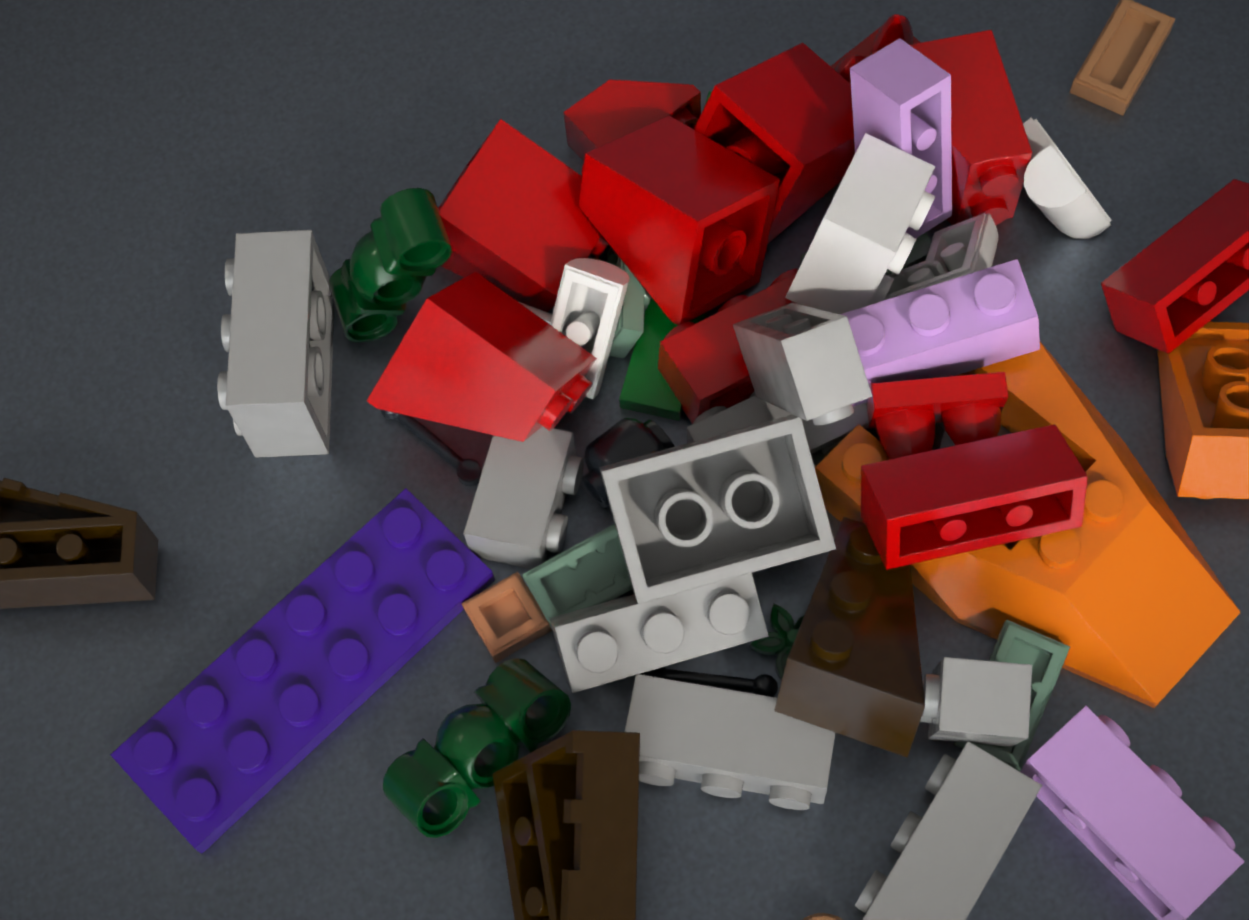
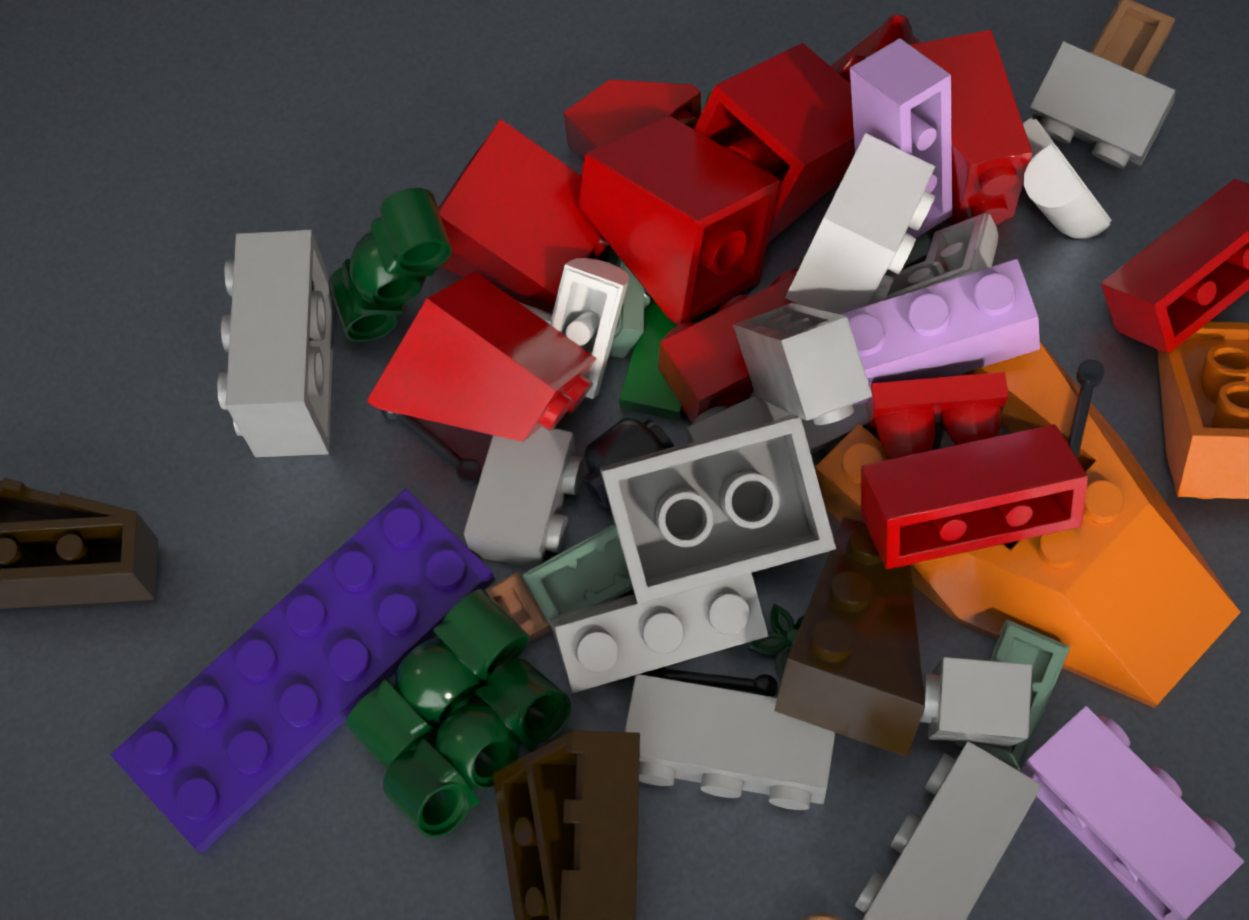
none -> dark green piece [345,589,530,770]
none -> light grey brick [1030,41,1176,168]
none -> black hinge [1068,359,1104,460]

